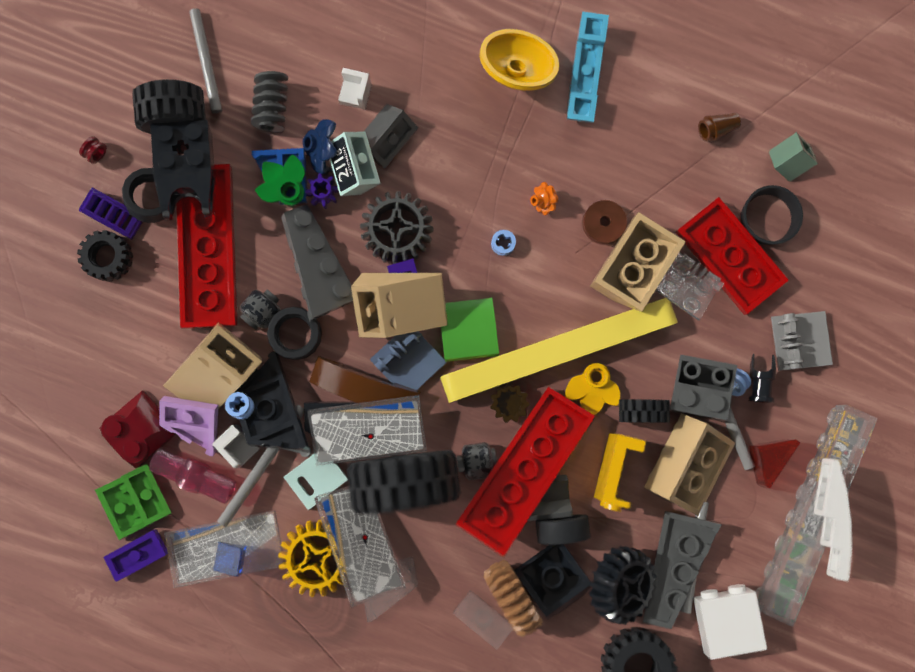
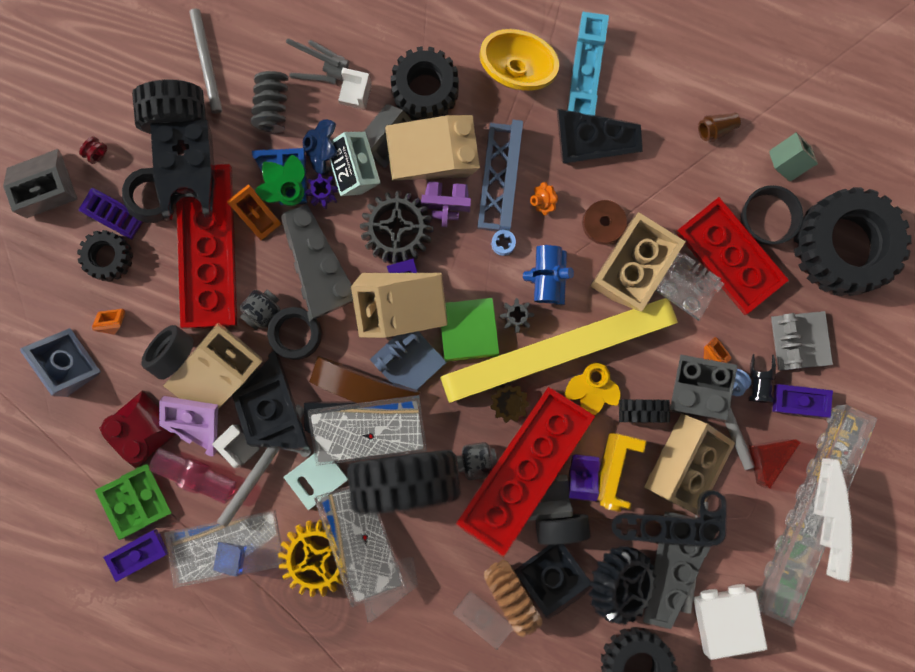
light blue bush [225,392,254,420] -> none
none -> dark grey slope [3,149,78,218]
none -> sand blue slope [20,328,101,397]
none -> orange slope [92,309,126,335]
none -> black tyre [141,325,194,380]
none -> orange slope [227,184,281,241]
none -> dark grey plant [286,39,349,85]
none -> tan slope [385,115,480,180]
none -> black tyre [391,46,459,121]
none -> medium lavender hips [421,182,471,227]
none -> sand blue fence [477,119,523,231]
none -> dark grey gear [500,298,534,333]
none -> blue pin [523,245,574,305]
none -> black wing [556,108,643,164]
none -> dark purple bracket [569,455,600,501]
none -> black beam [612,490,727,546]
none -> orange slope [704,337,732,363]
none -> dark purple plate [772,384,833,418]
none -> black tyre [794,187,912,296]

